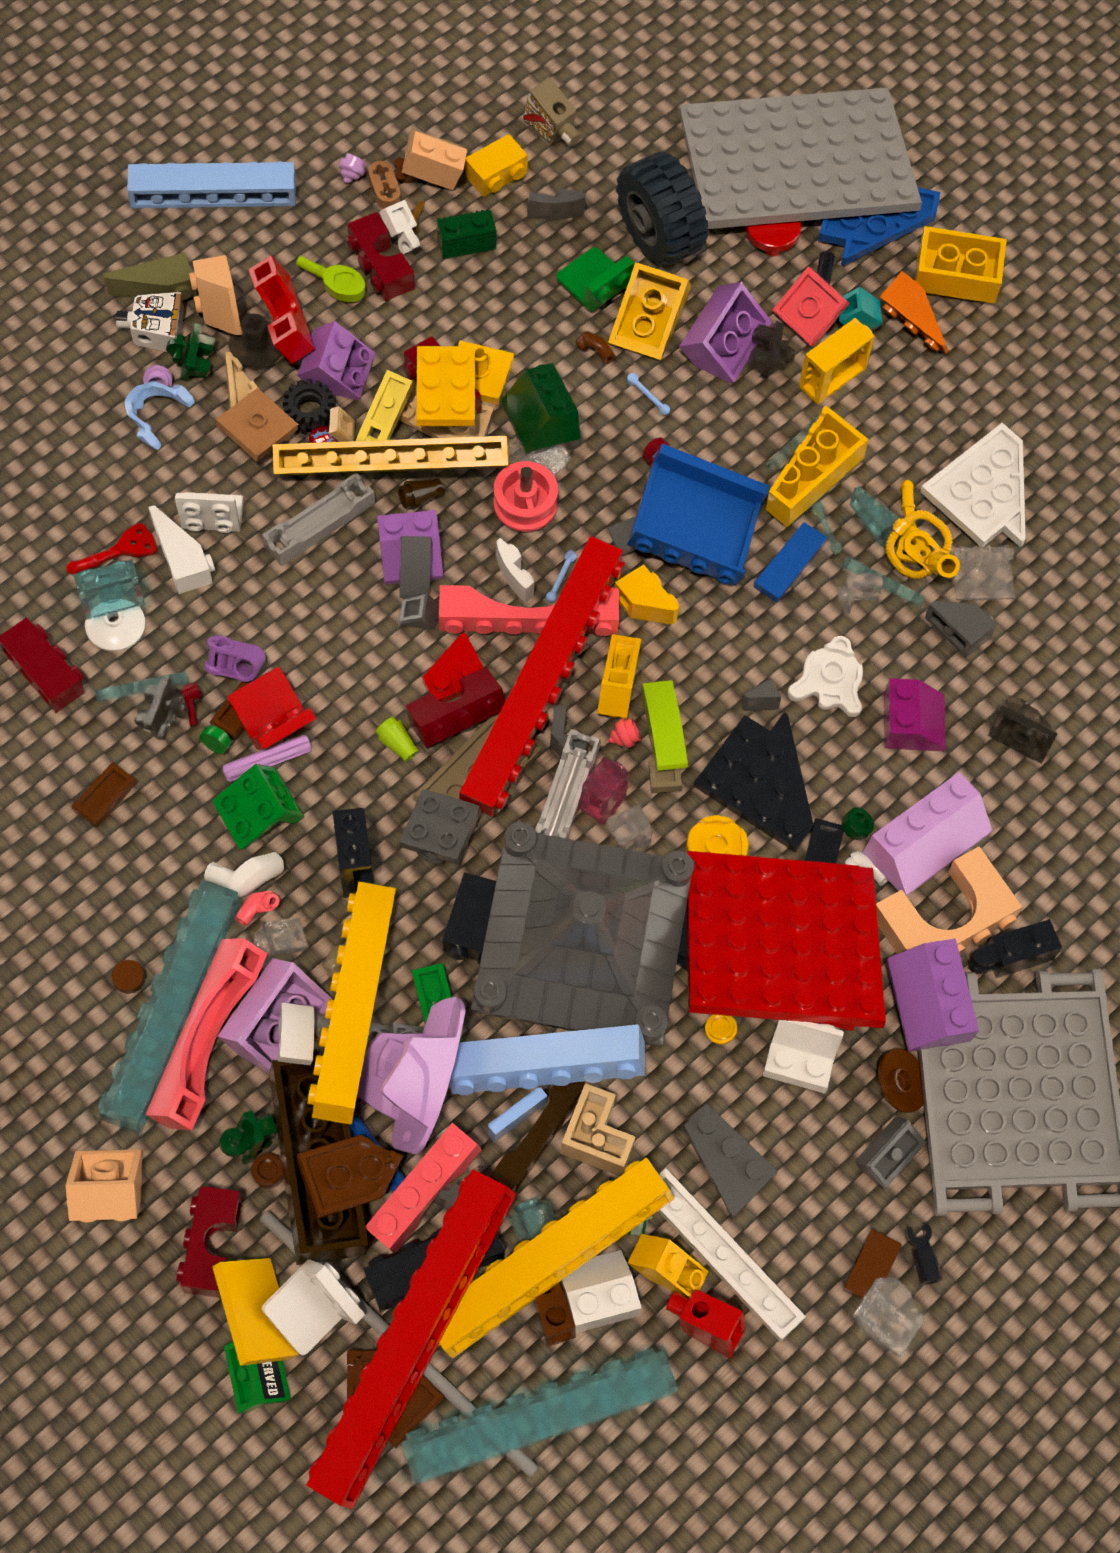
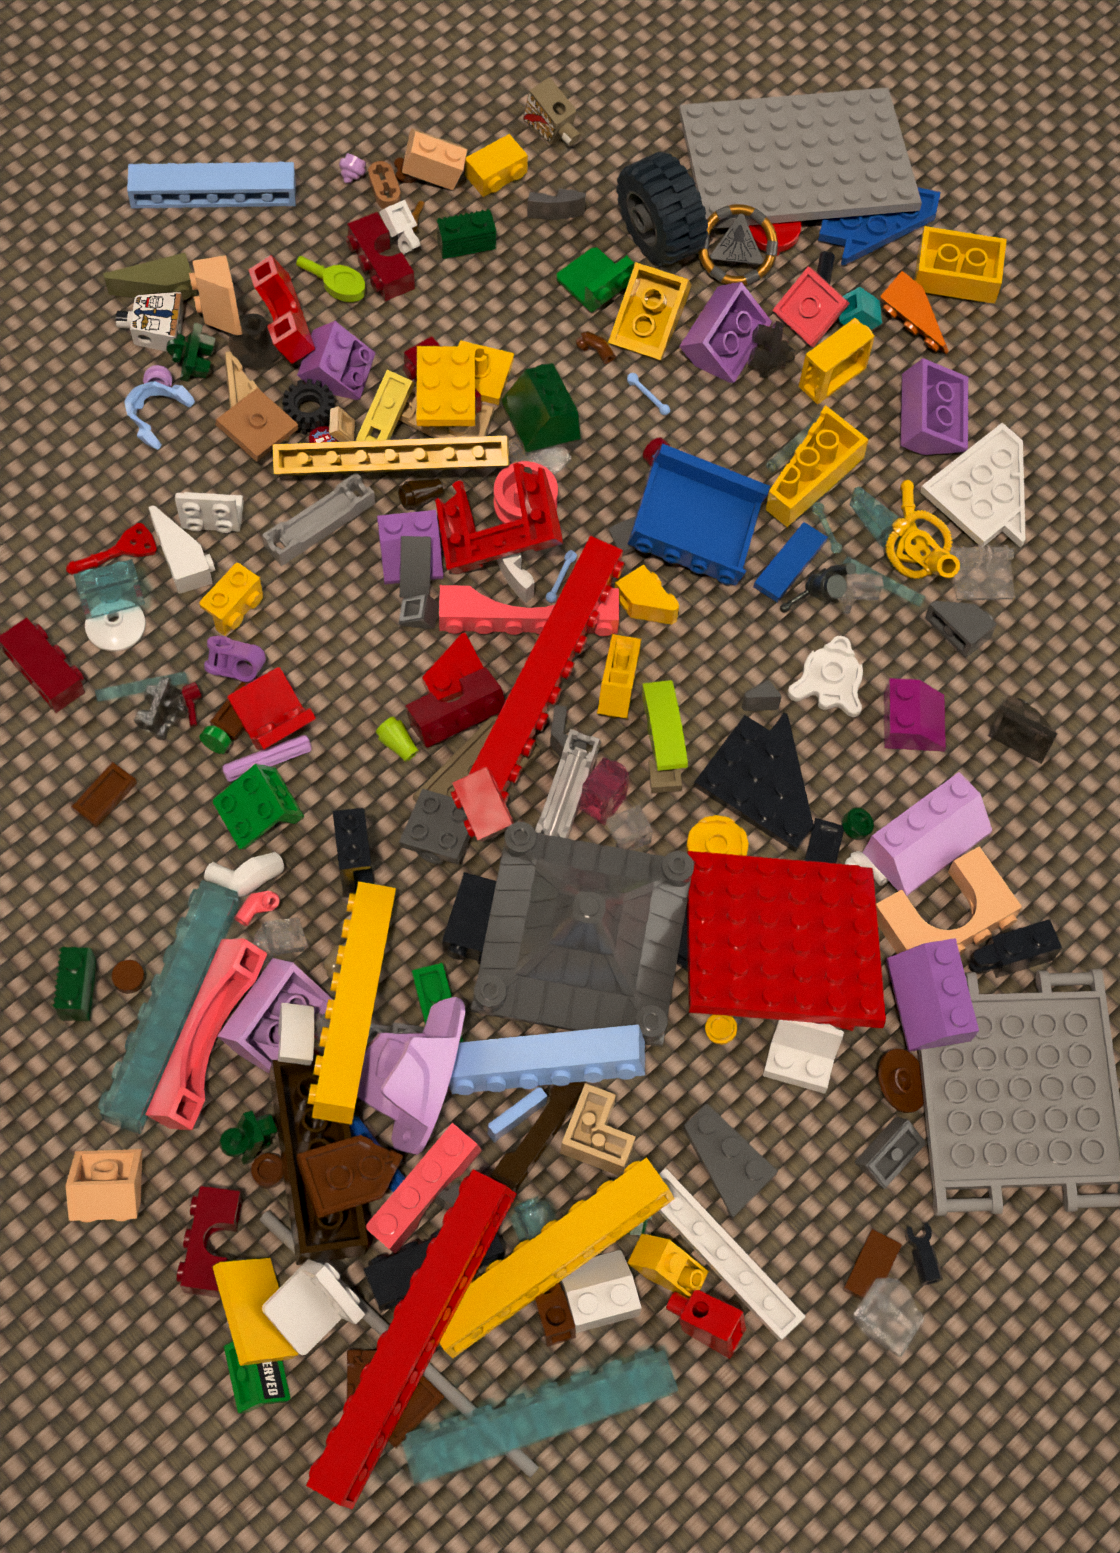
coral plate [608,718,641,748] -> none
none -> dark green brick [52,947,97,1022]
none -> yellow bracket [199,563,263,636]
none -> red wedge [435,463,564,575]
none -> brick [451,767,514,842]
none -> piece [698,204,778,286]
none -> pearl dark grey piece [780,563,856,613]
none -> medium lavender slope [901,358,968,455]

